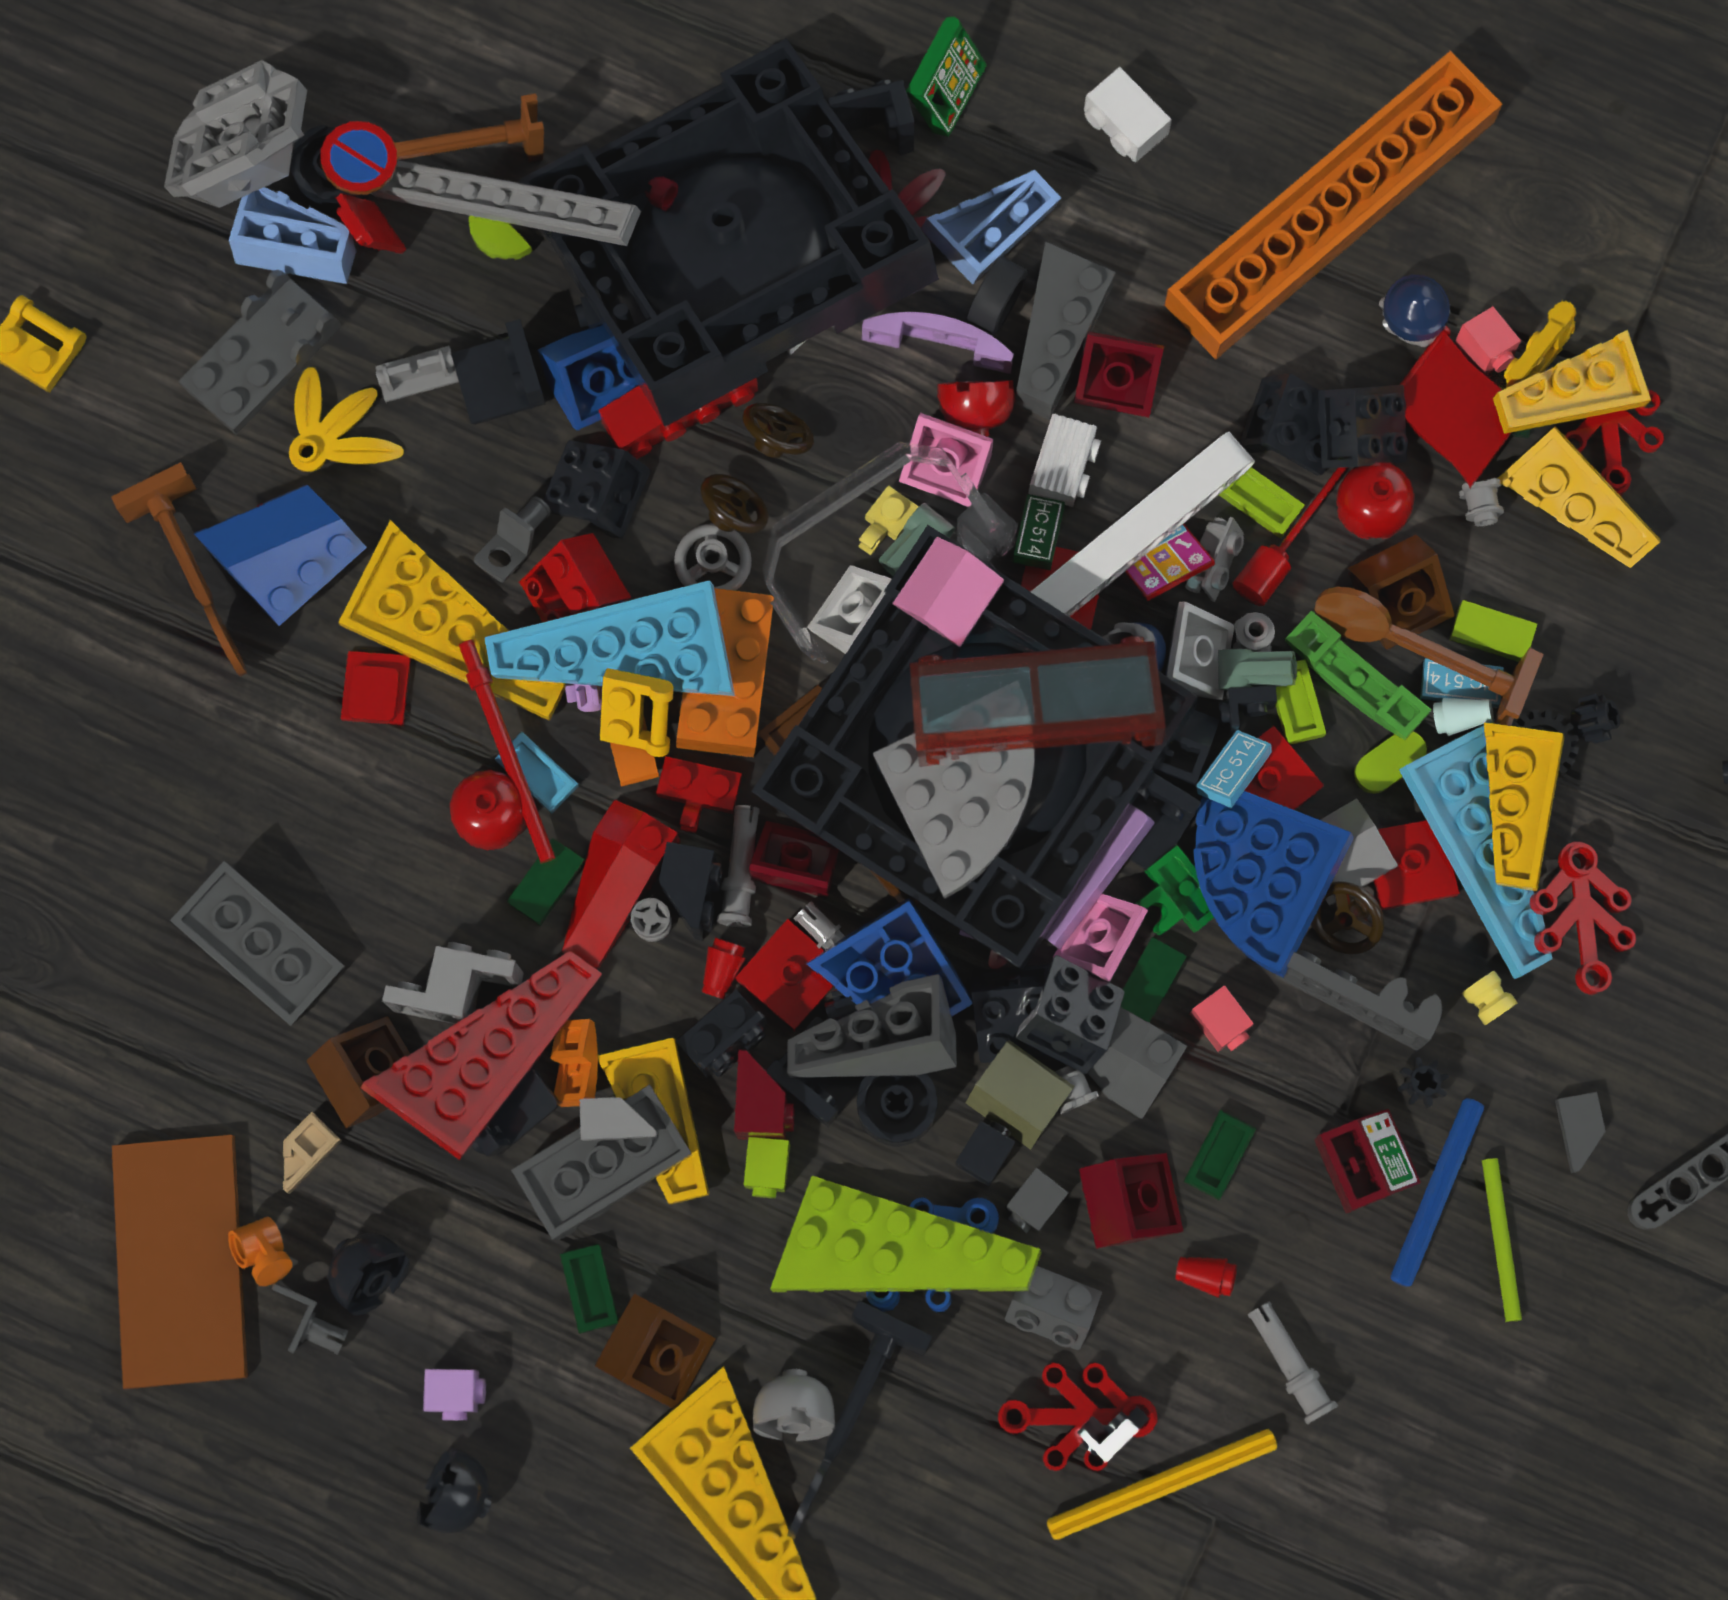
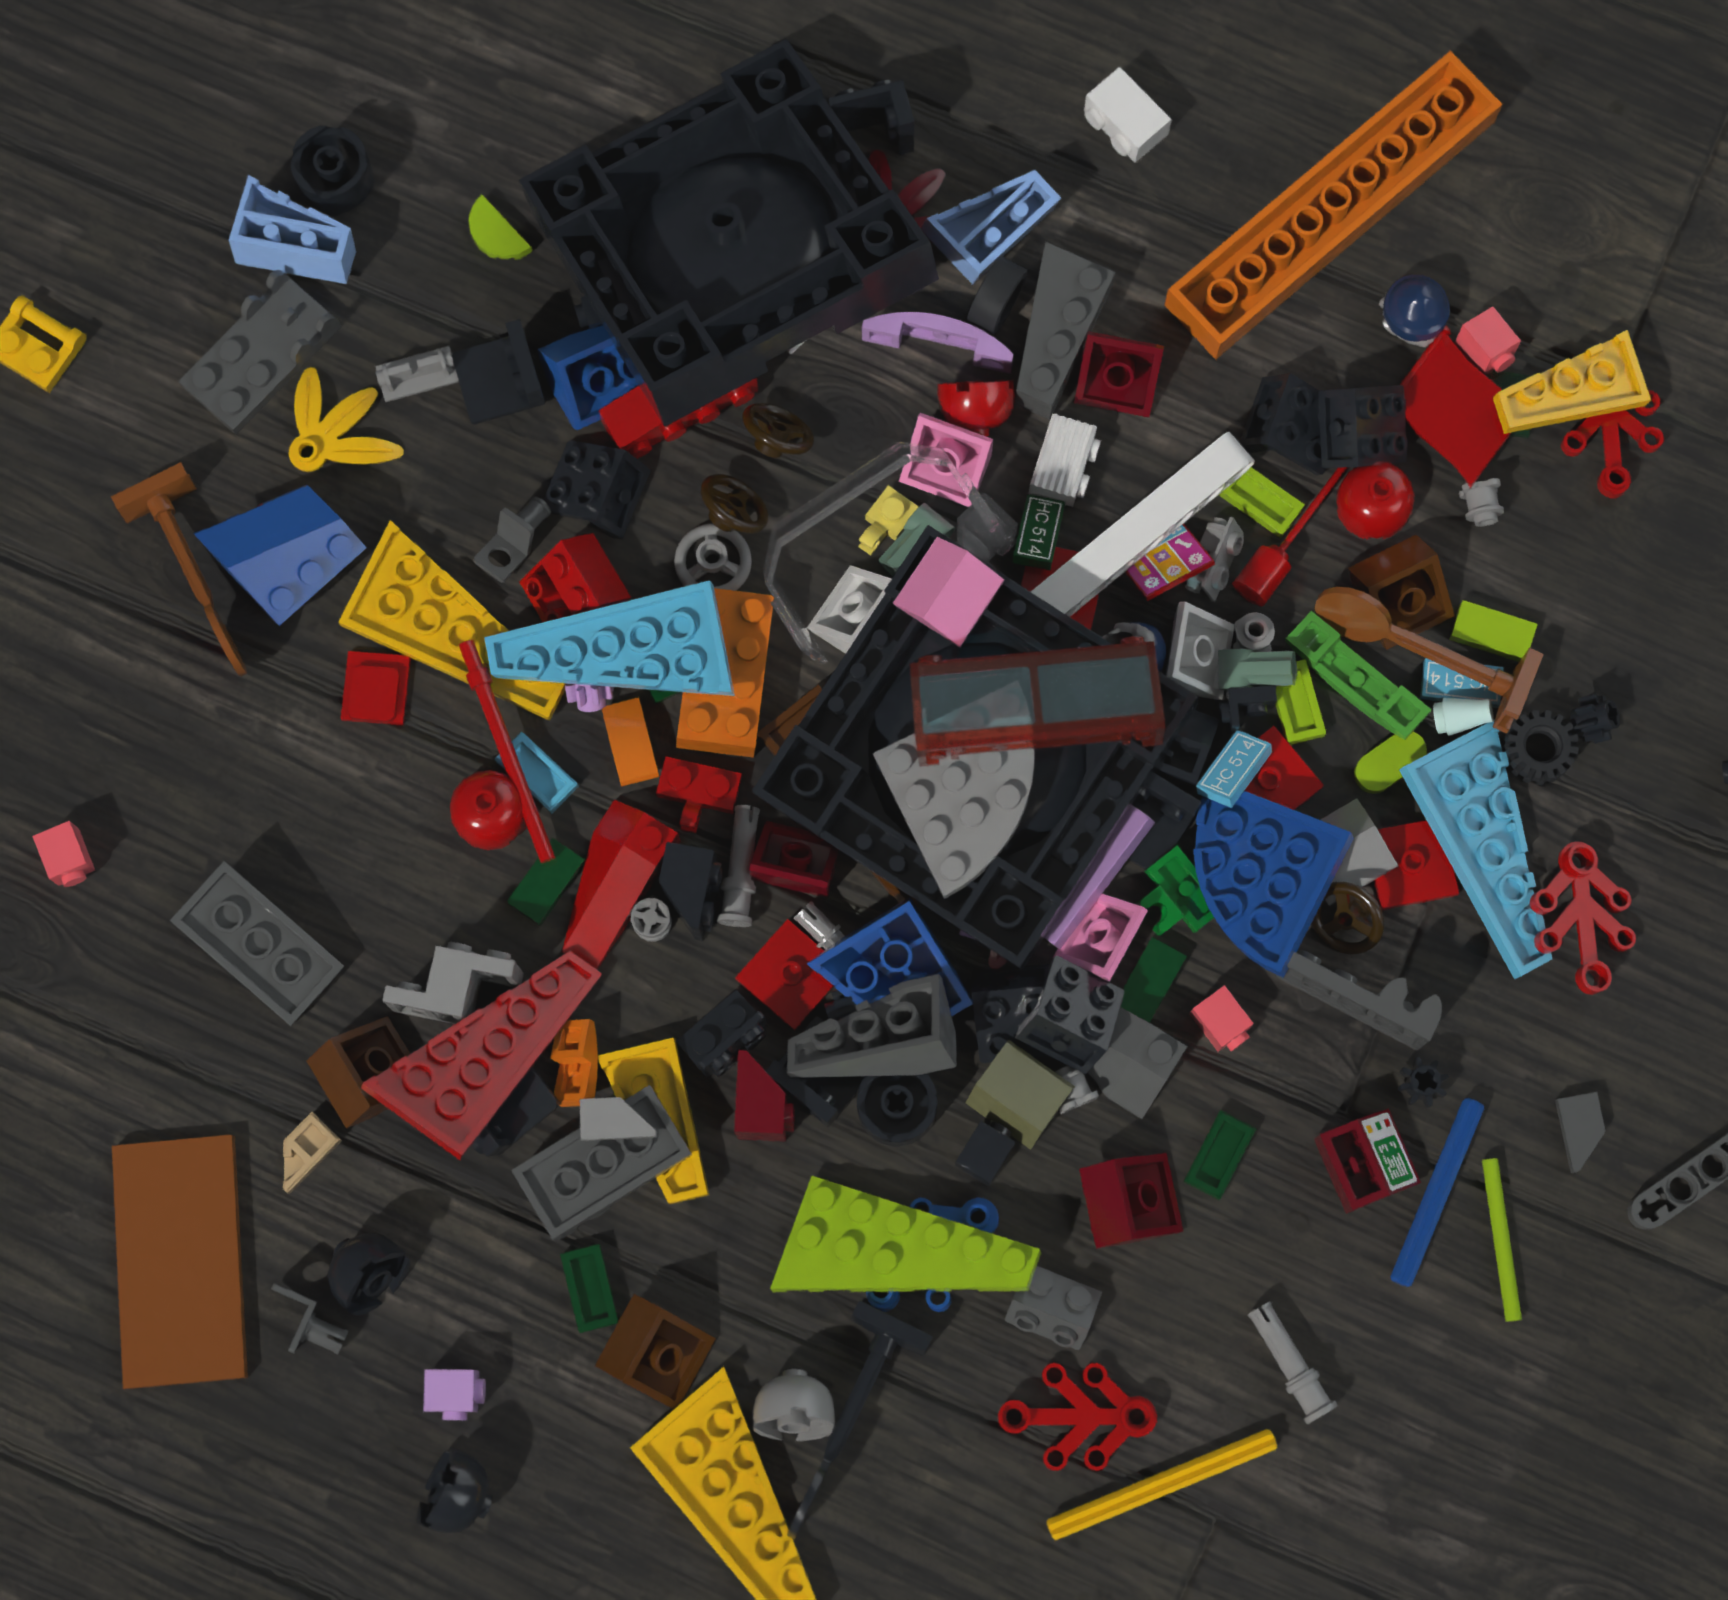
light grey piece [164,60,307,208] -> none
orange piece [228,1217,293,1286] -> none
piece [321,93,544,195] -> none
red piece [336,193,406,254] -> none
light grey tile [372,160,641,246] -> none
yellow plate [600,668,674,757] -> none
dark red hinge [645,176,678,211] -> none
red cone [701,938,746,999] -> none
lime brick [744,1137,790,1198] -> none
green container [906,17,986,137] -> none
dark grey brick [1005,1168,1068,1234] -> none
bracket [1078,1406,1149,1462] -> none
red cone [1175,1256,1237,1298] -> none
light yellow wheel [1462,970,1518,1025] -> none
yellow wing [1484,722,1565,891] -> none
yellow wing [1498,426,1661,568] -> none
yellow hinge [1504,301,1576,388] -> none
none -> coral brick [32,821,96,887]

